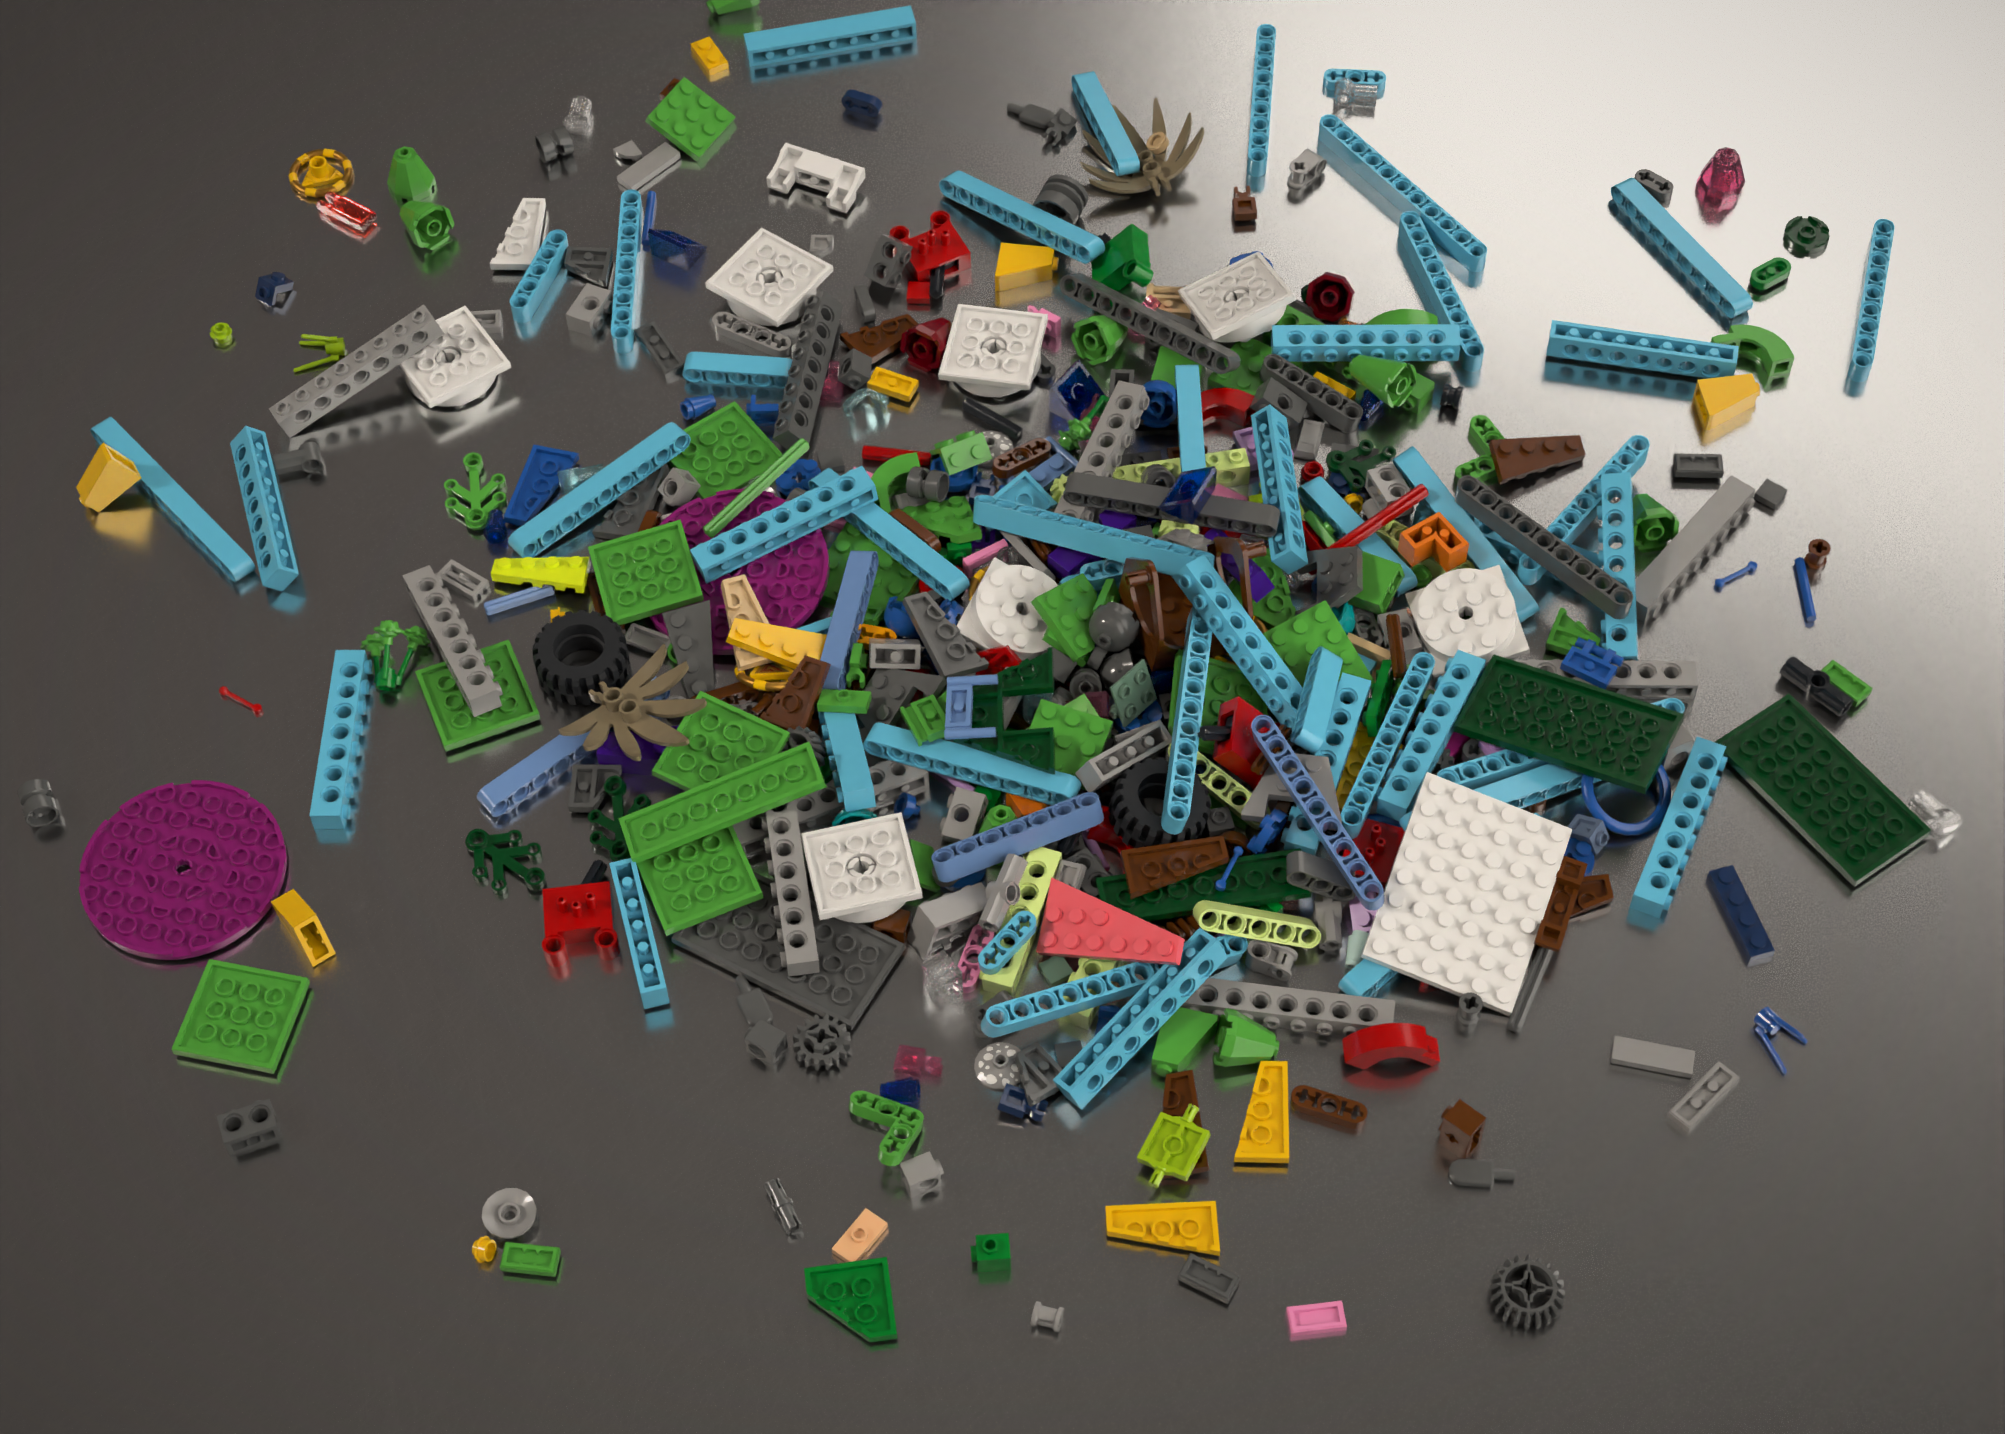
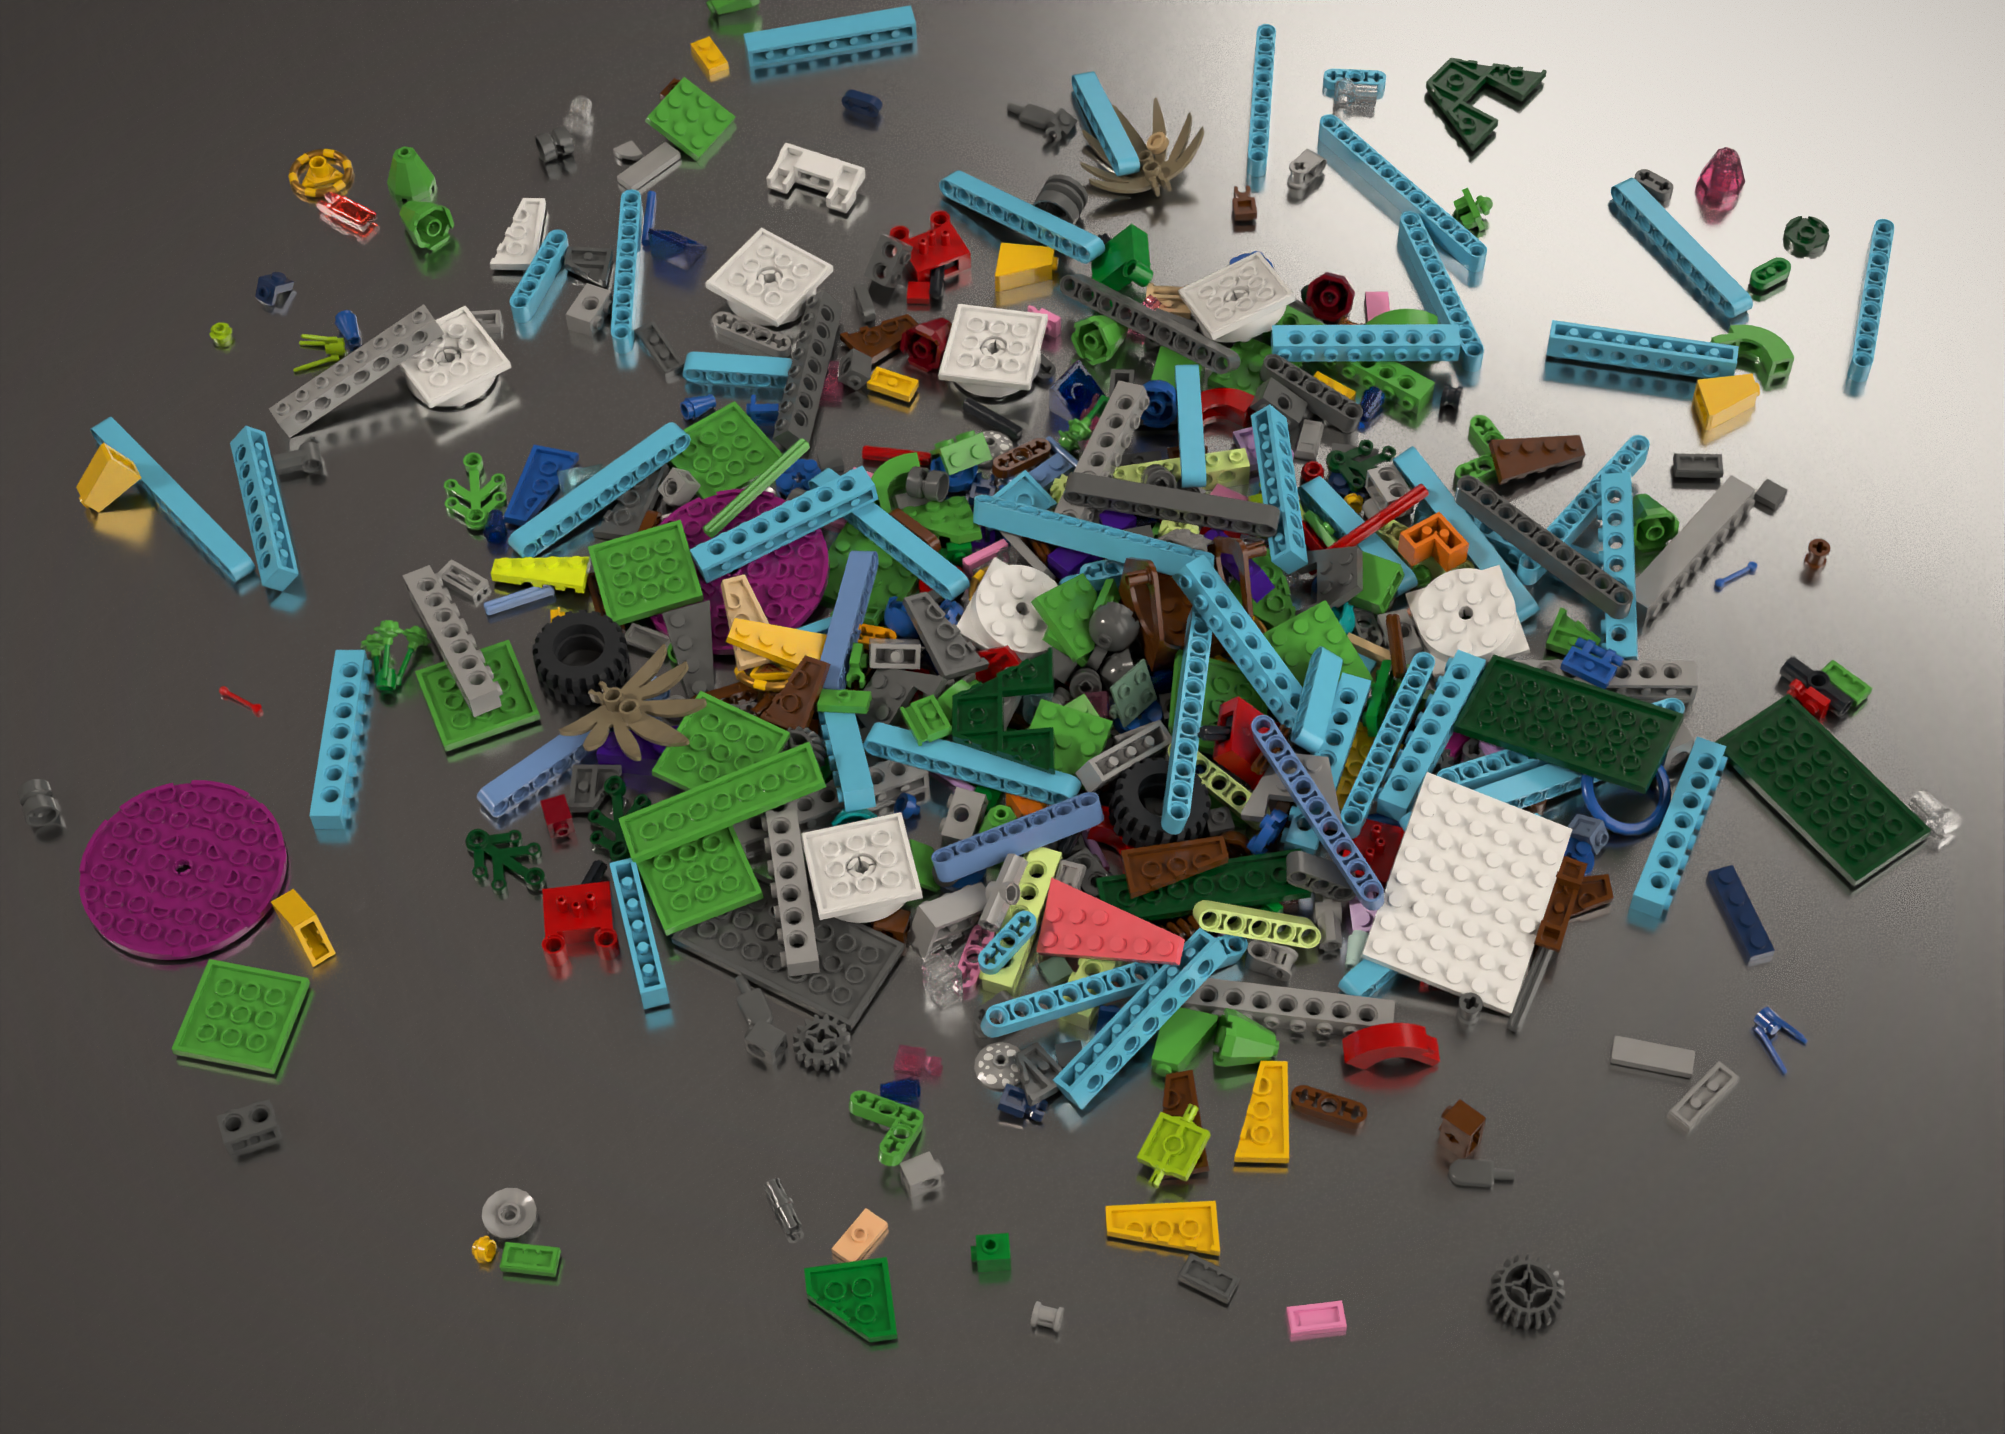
light grey tile [809,235,834,256] -> none
clear light blue piece [843,388,889,421] -> none
medium blue plate [944,674,998,740] -> none
clear blue slope [1159,466,1217,525] -> none
blue hinge [1215,846,1243,891] -> none
bright green cone [1349,355,1416,408] -> none
blue bar [1794,557,1817,622] -> none
none -> blue cone [335,310,361,345]
none -> dark red brick [540,794,575,839]
none -> bright pink tile [1365,292,1390,322]
none -> dark green wing [1425,57,1547,151]
none -> bright green hips [1453,187,1493,231]
none -> red plate [1786,679,1831,720]

